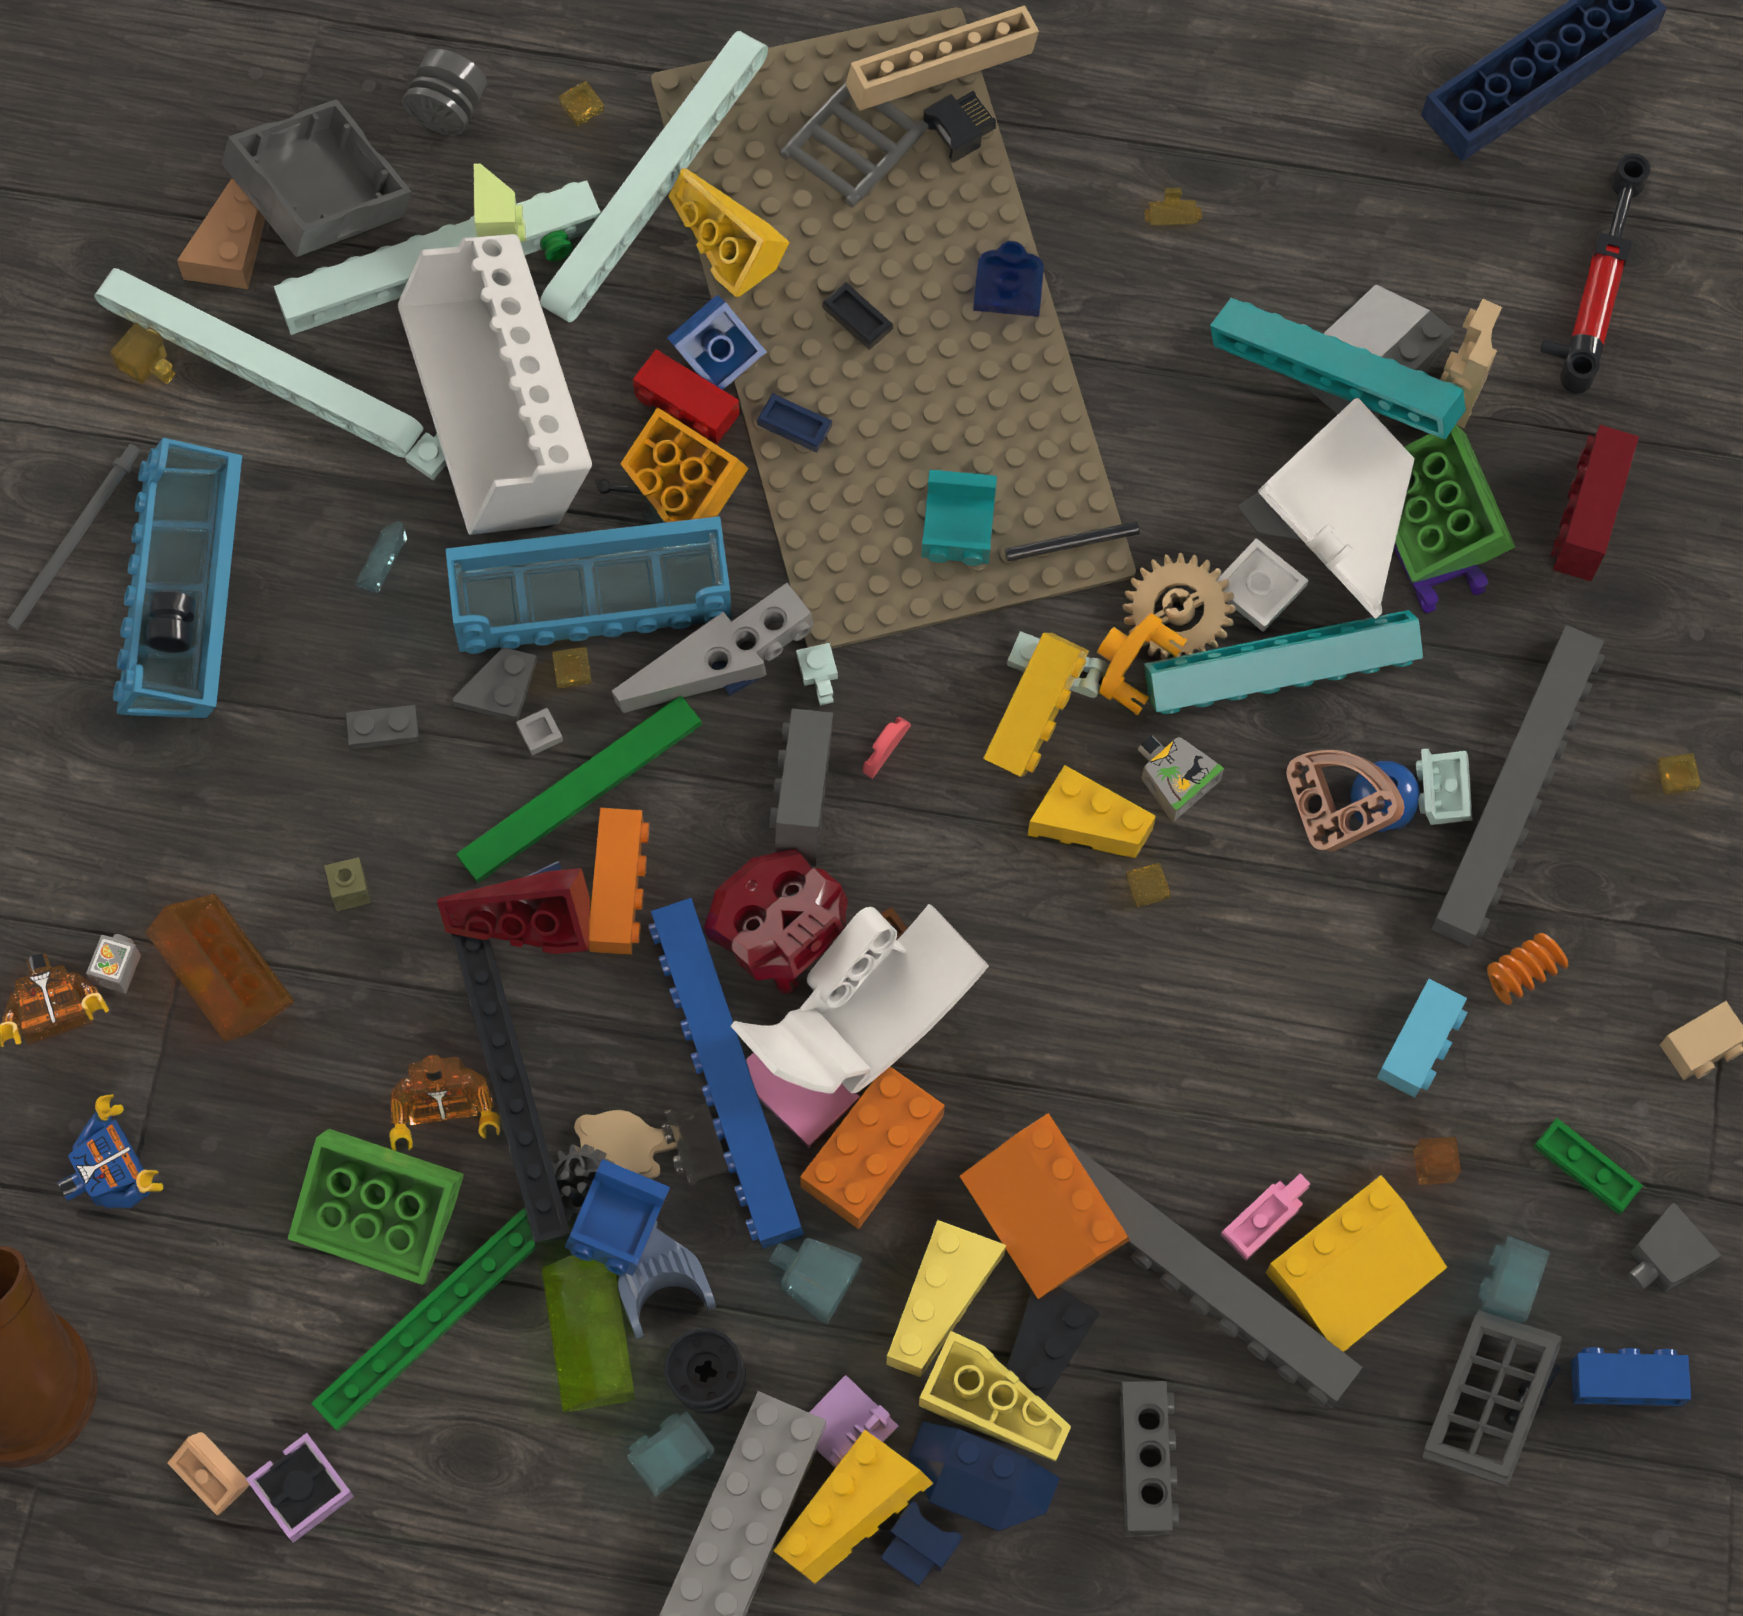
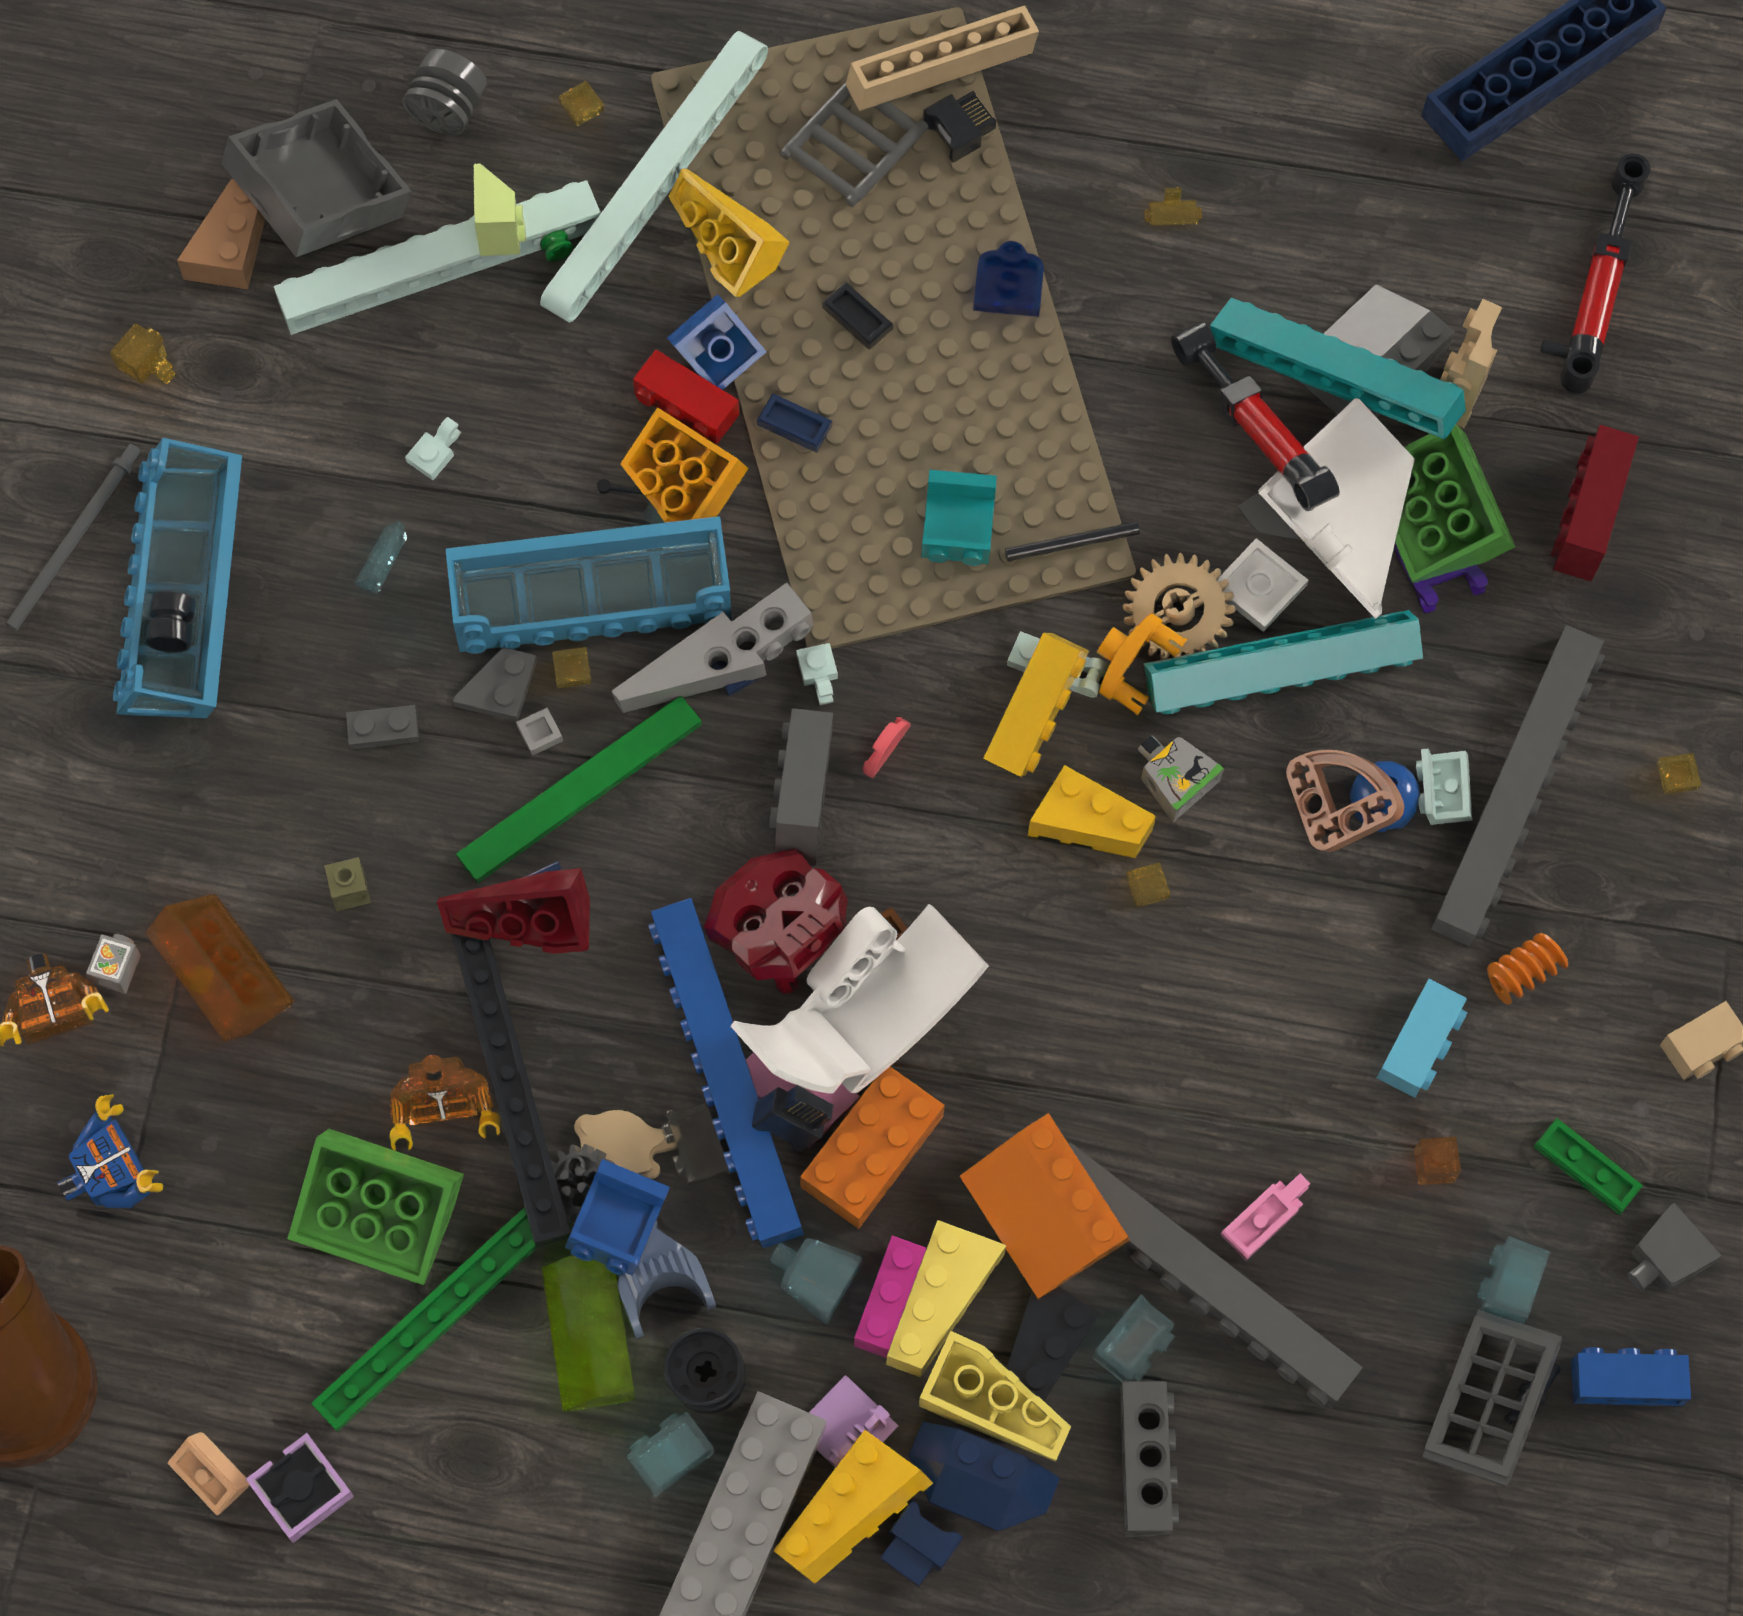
light aqua beam [94,268,423,458] -> none
white container [398,234,592,535] -> none
orange brick [589,808,650,955] -> none
yellow slope [1266,1175,1447,1352] -> none
none -> black piece [752,1085,834,1152]
none -> dark pink brick [854,1236,926,1358]
none -> clear light blue window [1093,1294,1175,1382]
none -> black piece [1171,322,1340,511]

